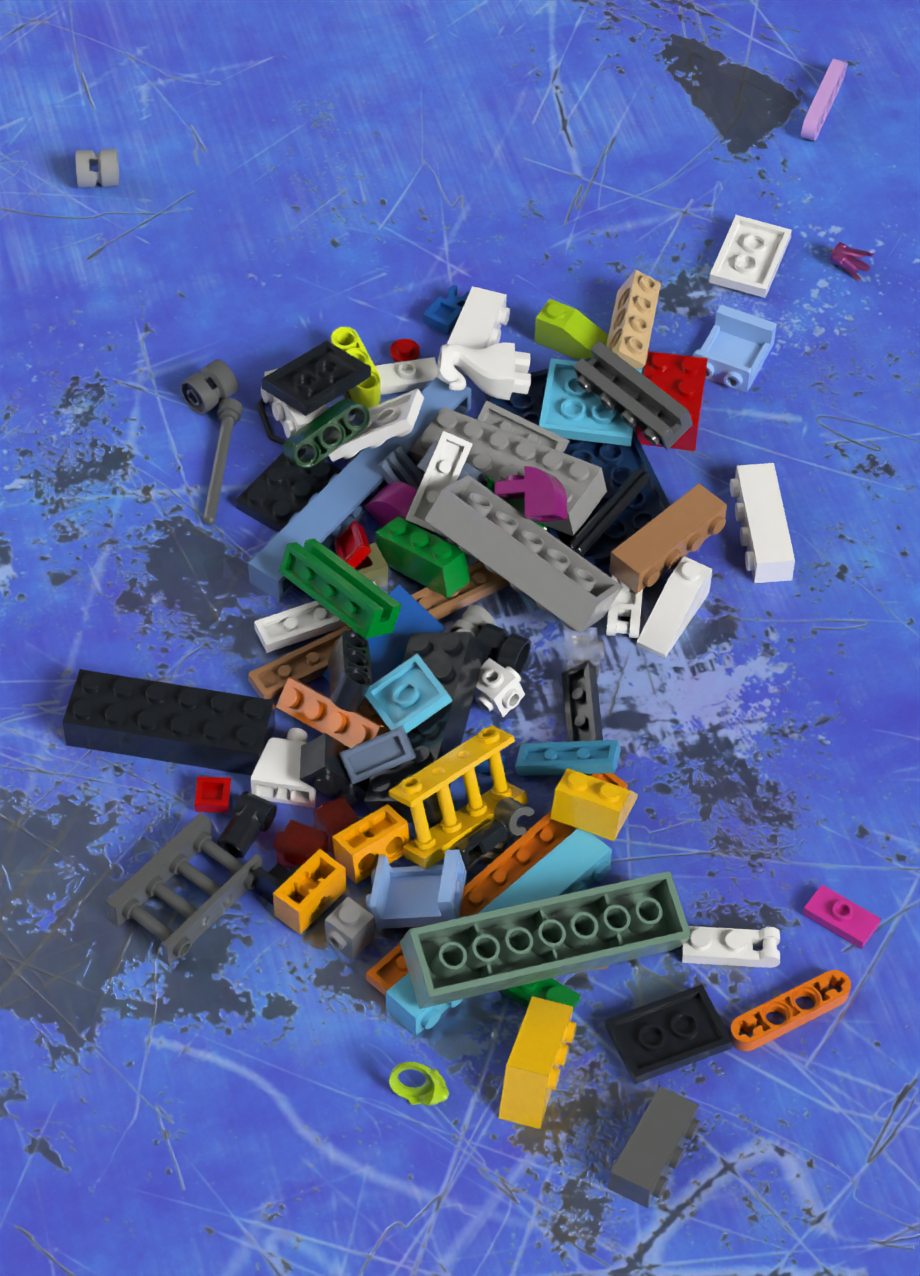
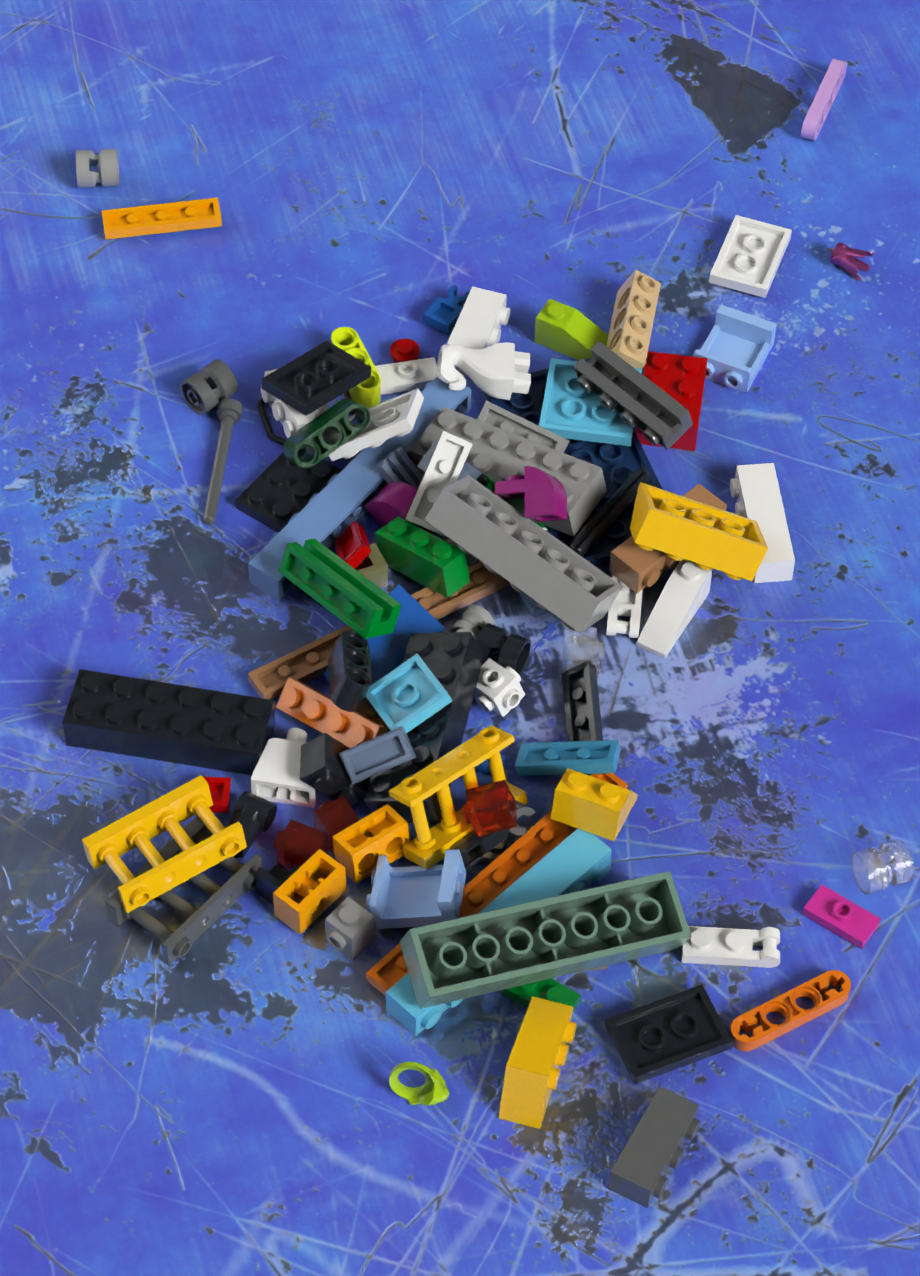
white plate [254,581,377,653] -> none
none -> yellow fence [82,775,247,913]
none -> light orange plate [101,197,222,240]
none -> clear red brick [462,780,517,837]
none -> yellow slope [630,482,768,581]
none -> clear wheel [851,839,914,895]

